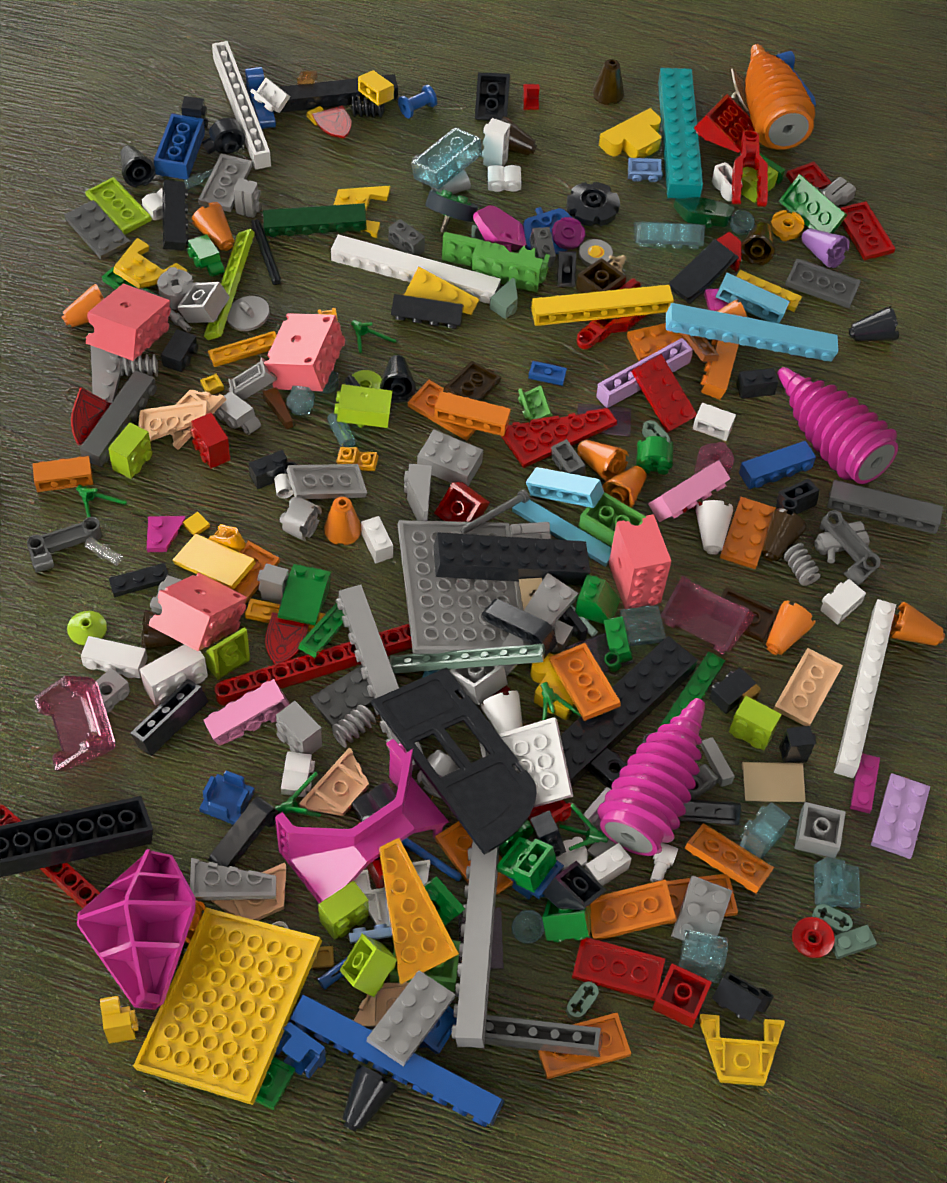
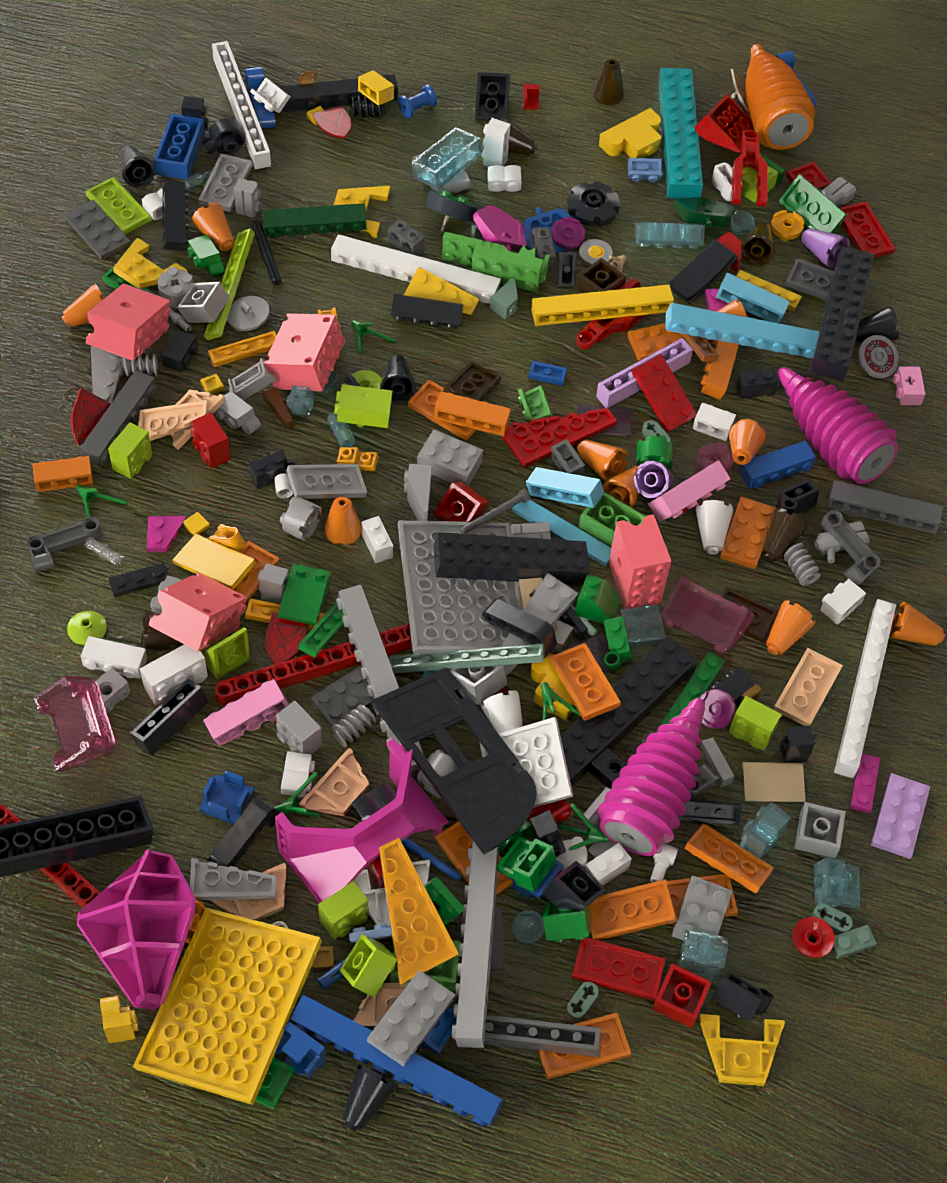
none -> medium lavender cone [634,461,675,498]
none -> magenta tile [699,689,736,729]
none -> orange cone [729,419,766,465]
none -> black brick [809,246,875,382]
none -> light grey shield [858,335,899,378]
none -> bright pink brick [893,366,926,405]

